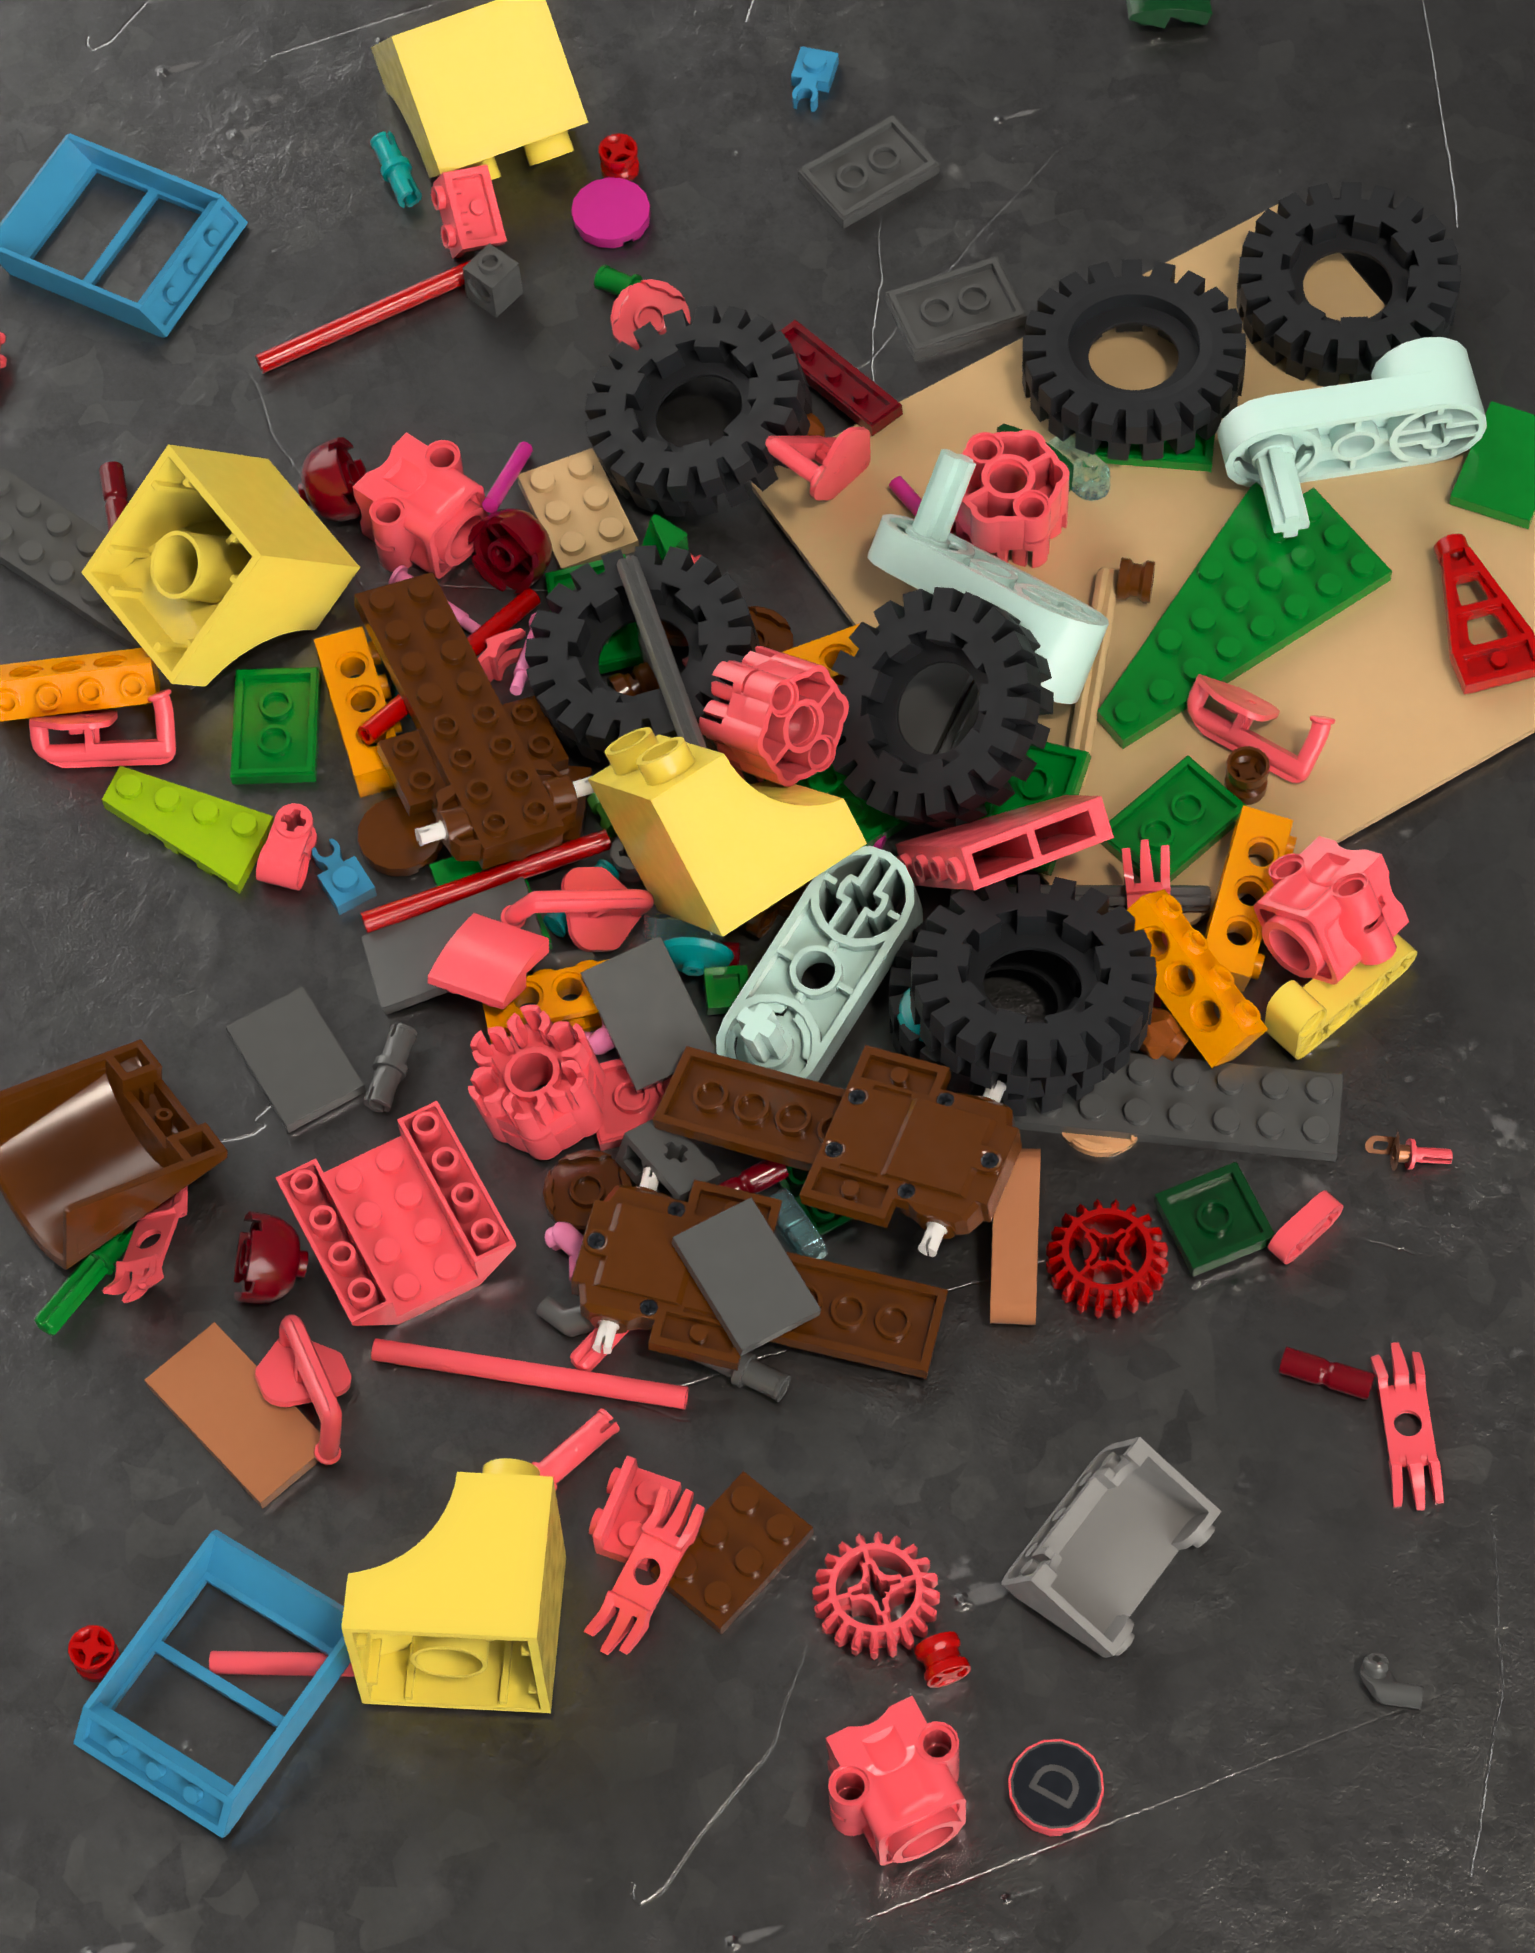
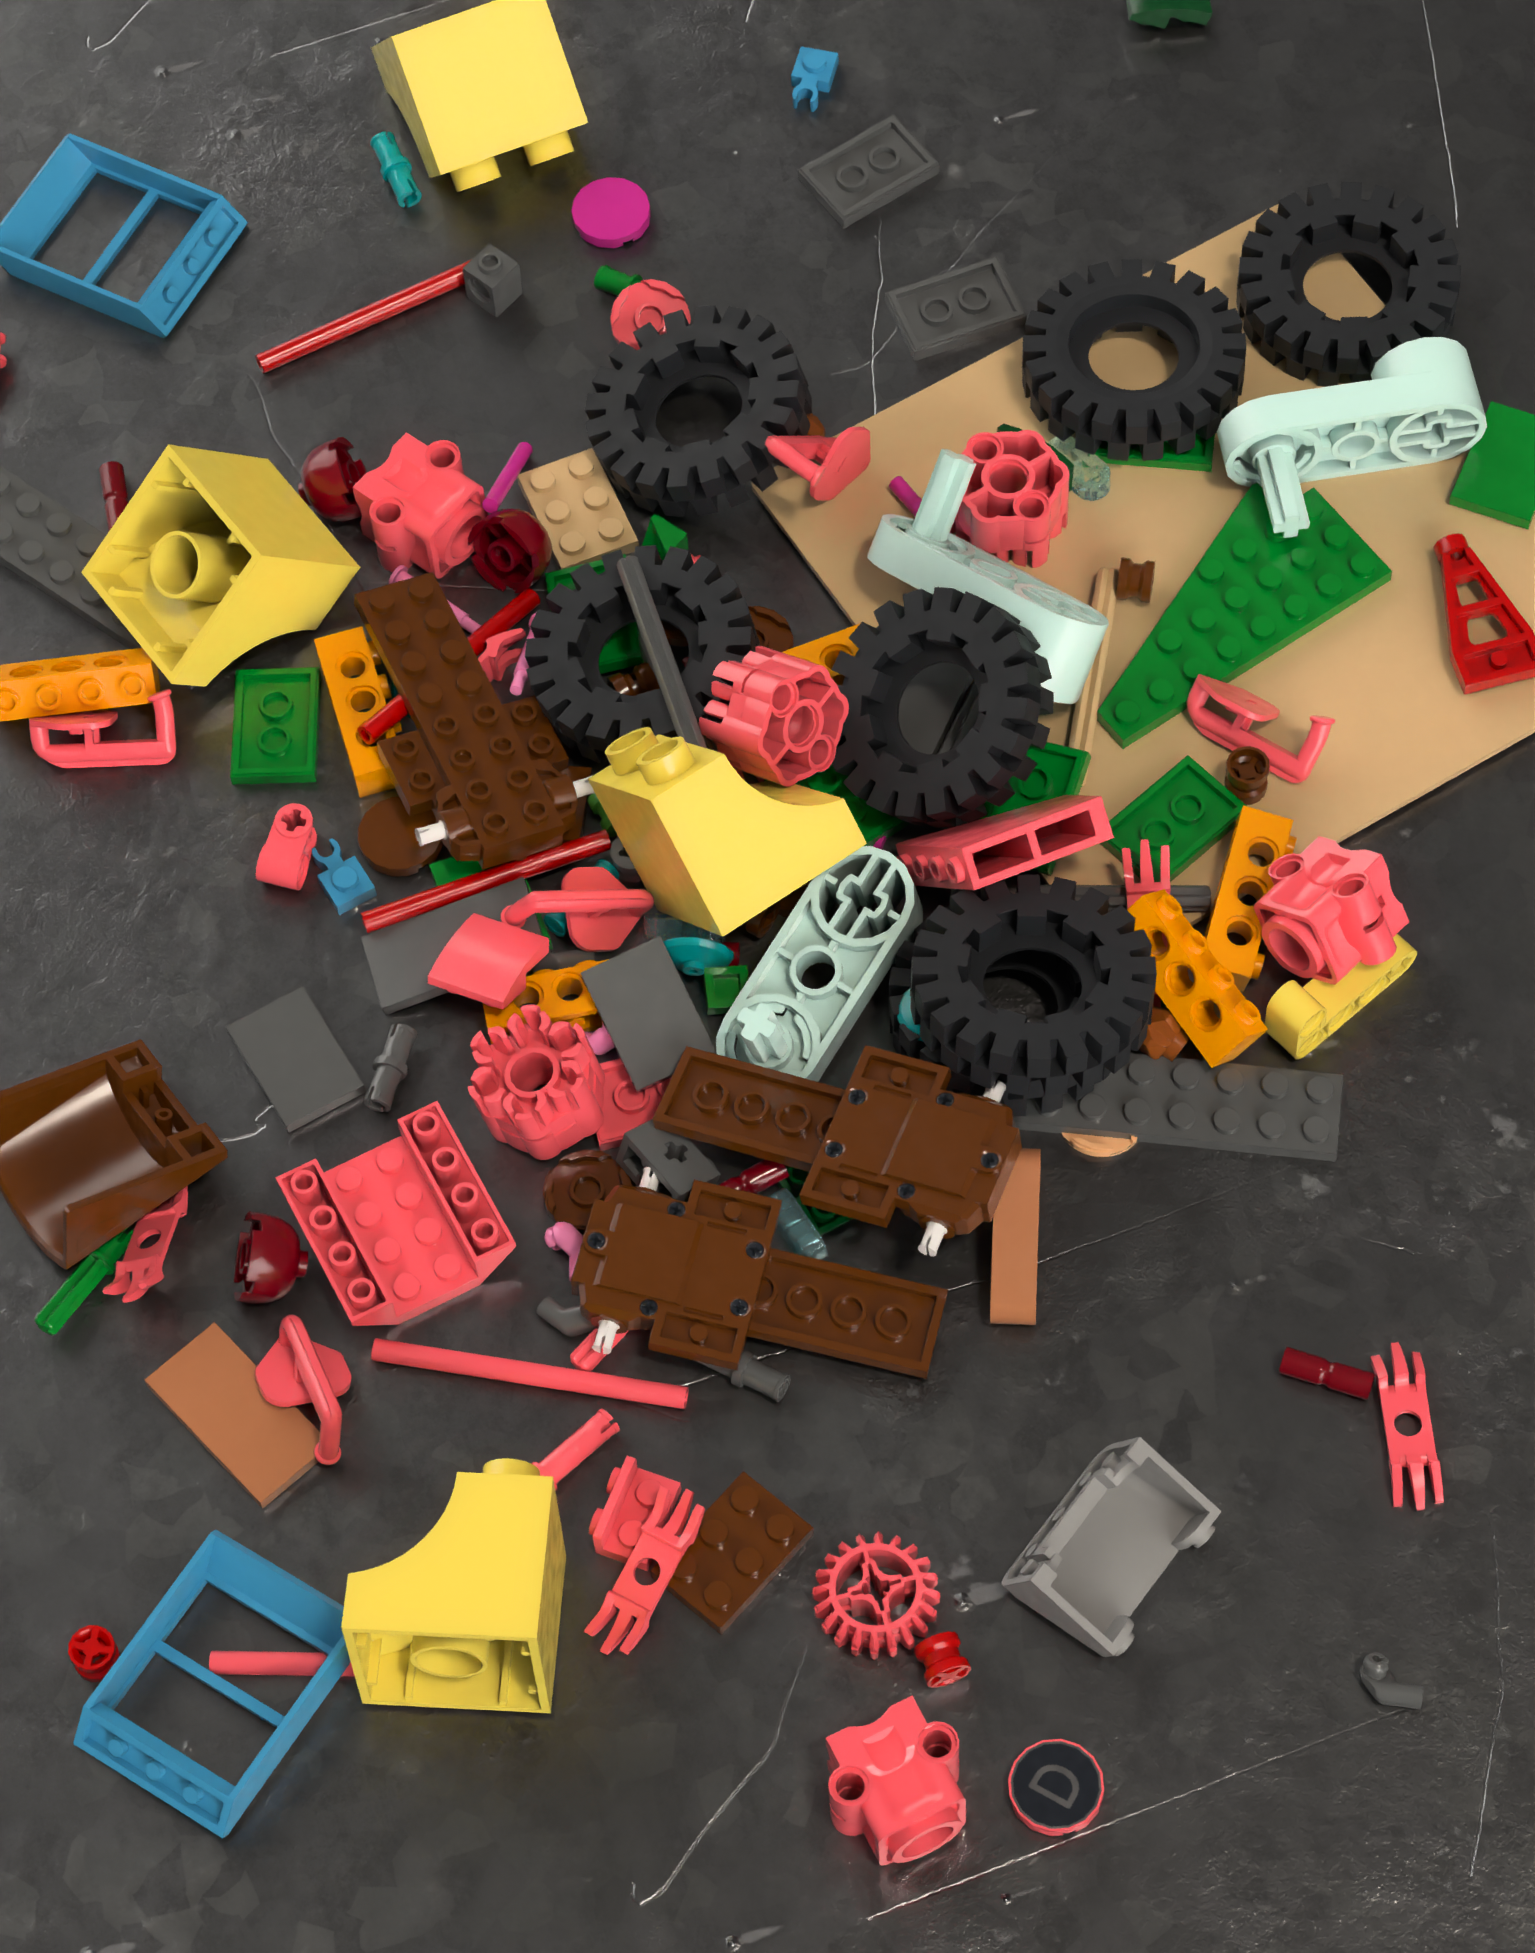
lime wing [102,766,274,894] -> none
coral bracket [431,165,507,259] -> none
red wheel [598,133,640,181] -> none
dark grey tile [671,1197,821,1356] -> none
dark red tile [778,320,903,436] -> none
red gear [1046,1198,1168,1319] -> none
dark green plate [1154,1161,1275,1277] -> none
coral beam [1268,1190,1344,1264] -> none
piece [1365,1131,1453,1171] -> none

